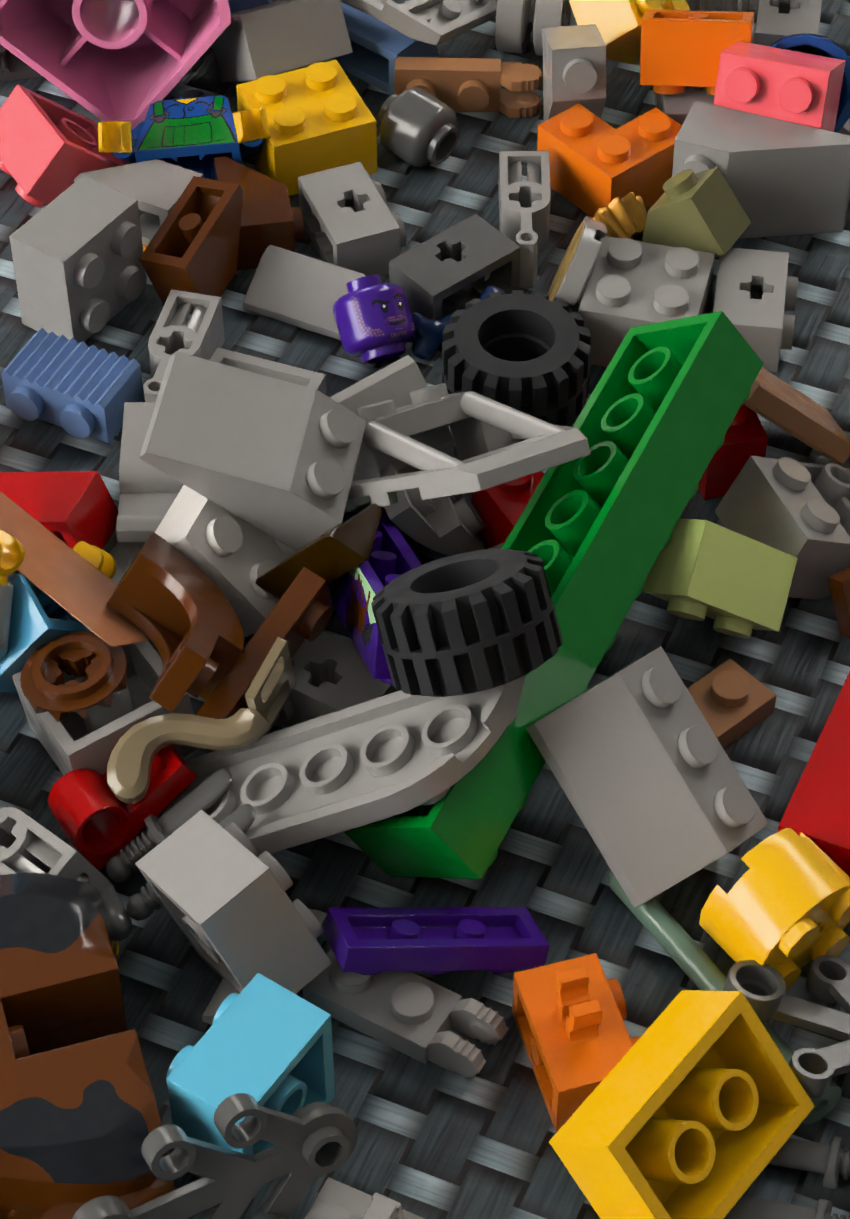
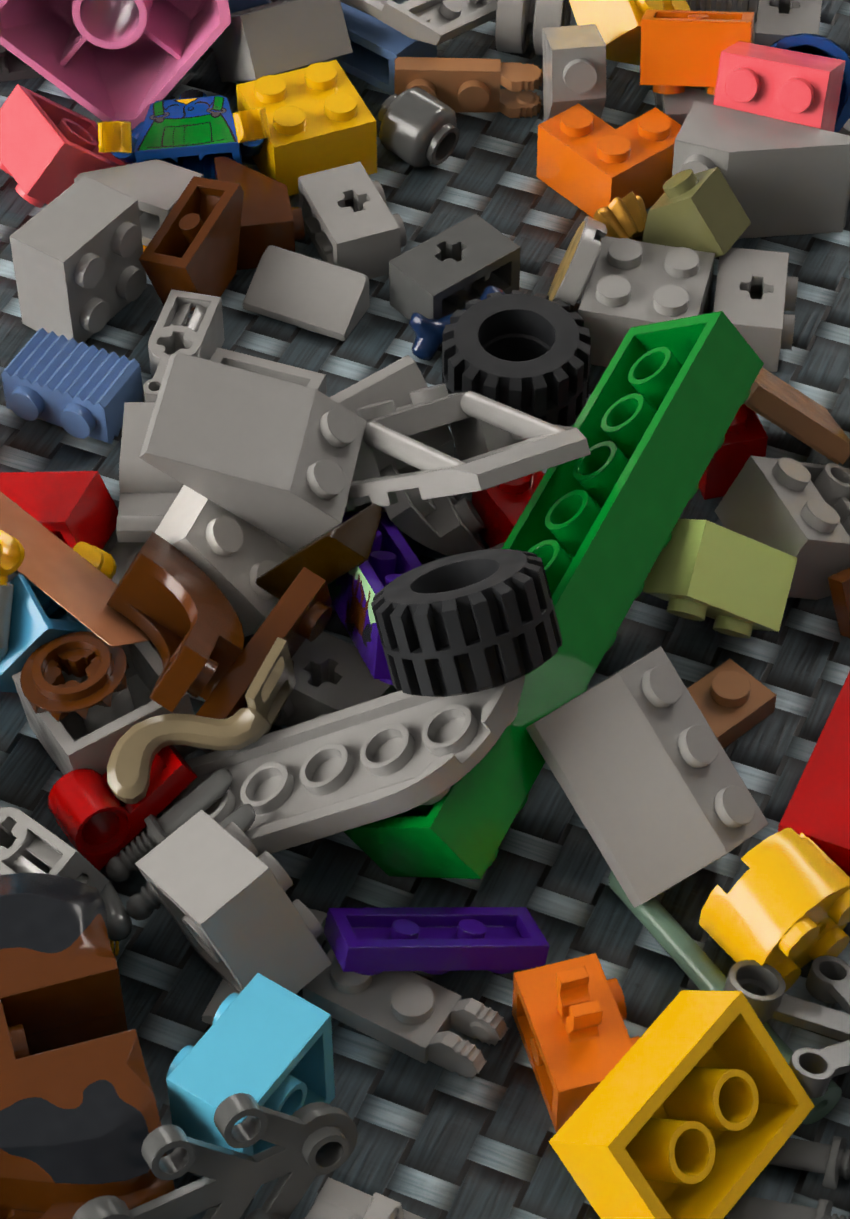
dark purple head [333,274,415,365] -> none
light grey piece [498,151,551,287] -> none

